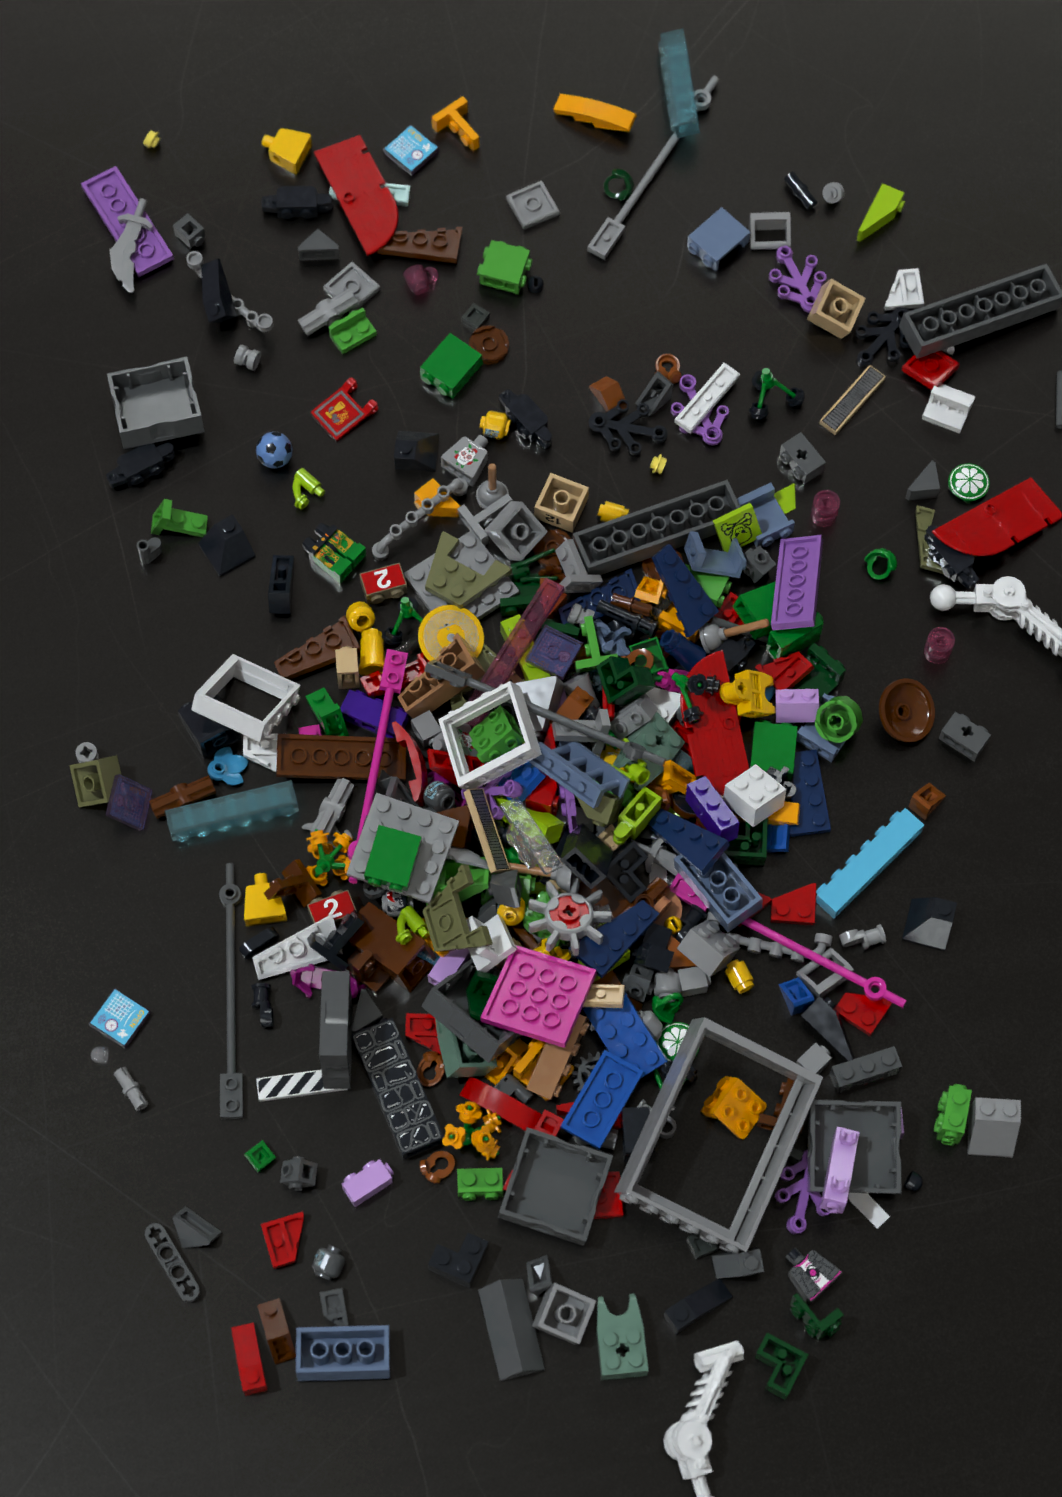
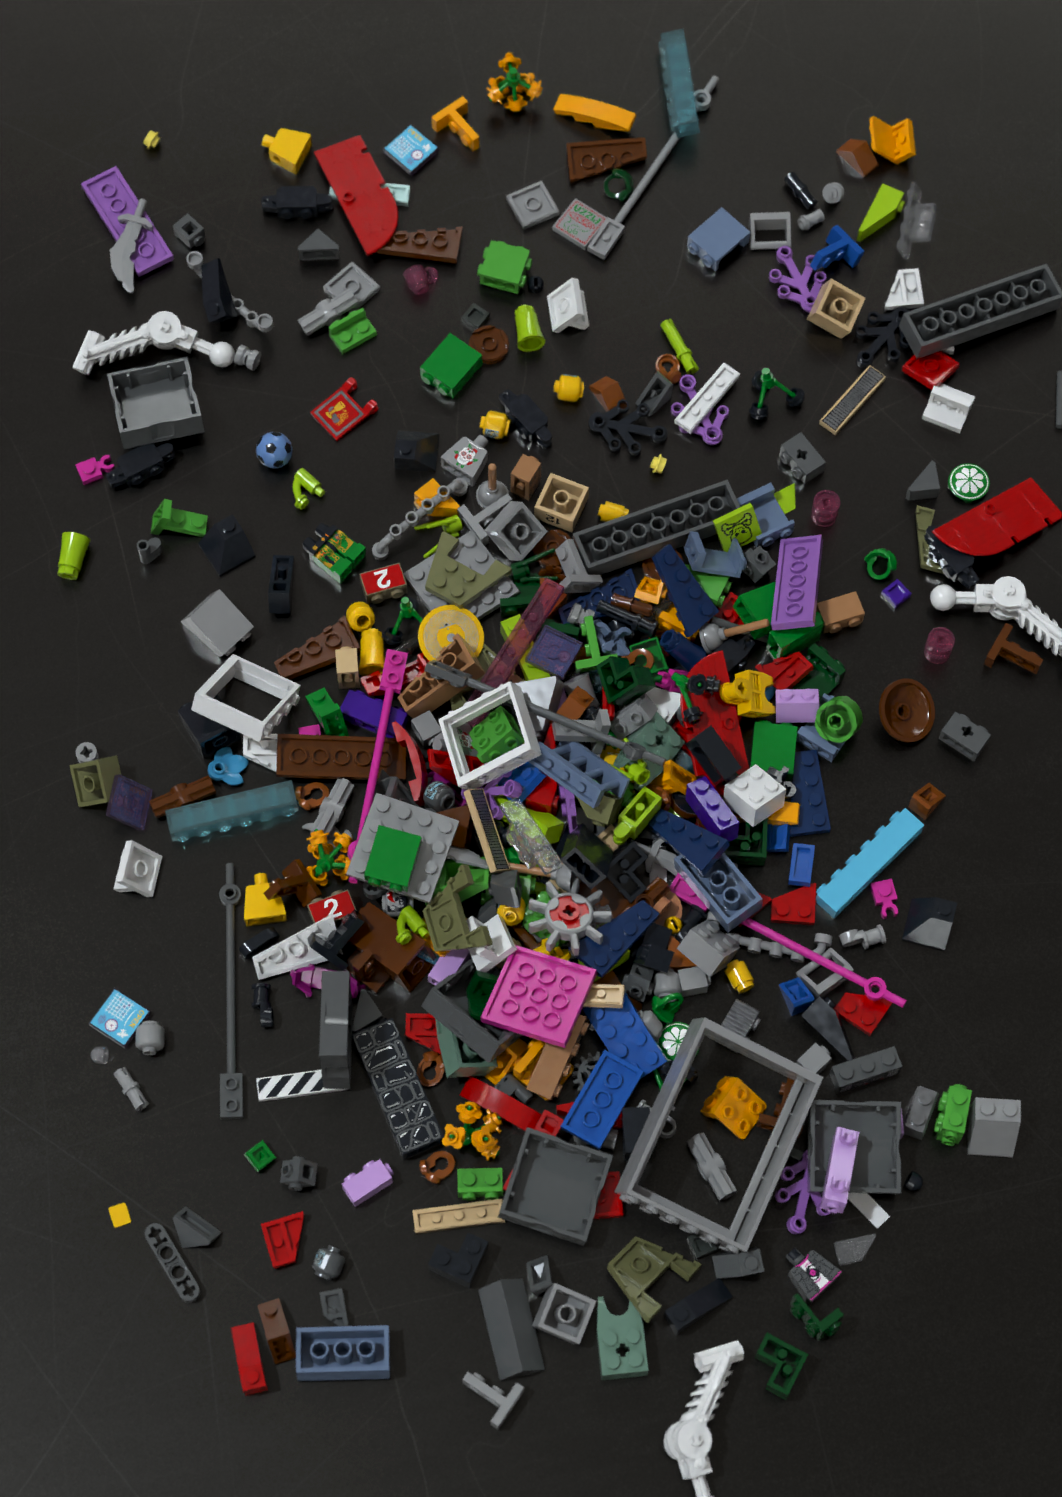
none -> lime plant [57,532,91,580]
none -> white piece [72,311,235,375]
none -> dark pink plate [76,455,115,485]
none -> yellow sticker [109,1203,131,1228]
none -> white bracket [114,840,162,897]
none -> light grey head [135,1021,165,1055]
none -> light grey slope [181,589,254,657]
none -> dark orange piece [295,782,329,811]
none -> tan tile [412,1199,505,1234]
none -> lime plant [414,514,463,558]
none -> light grey bracket [462,1372,524,1430]
none -> light orange plant [486,52,543,112]
none -> medium nougat brick [511,454,541,501]
none -> lime plant [515,305,545,352]
none -> white bracket [547,278,589,333]
none -> light grey tile [552,198,607,250]
none -> yellow head [553,374,584,402]
none -> reddish brown wing [566,137,647,183]
none -> olive wing [607,1236,702,1323]
none -> lime pin [660,319,699,375]
none -> black window [685,726,742,786]
none -> light grey piece [686,1132,737,1201]
none -> flat silver brick [719,999,761,1053]
none -> blue tile [789,843,815,887]
none -> light grey pin [798,209,825,230]
none -> blue bracket [810,225,865,271]
none -> medium nougat brick [816,591,865,634]
none -> clear tile [834,1234,876,1266]
none -> dark orange slope [836,139,878,178]
none -> light orange bracket [869,116,916,164]
none -> dark pink plate [870,879,898,919]
none -> dark purple tile [881,579,911,608]
none -> clear bracket [897,182,937,259]
none -> flat silver brick [903,1086,939,1140]
none -> reddish brown bracket [984,623,1043,674]

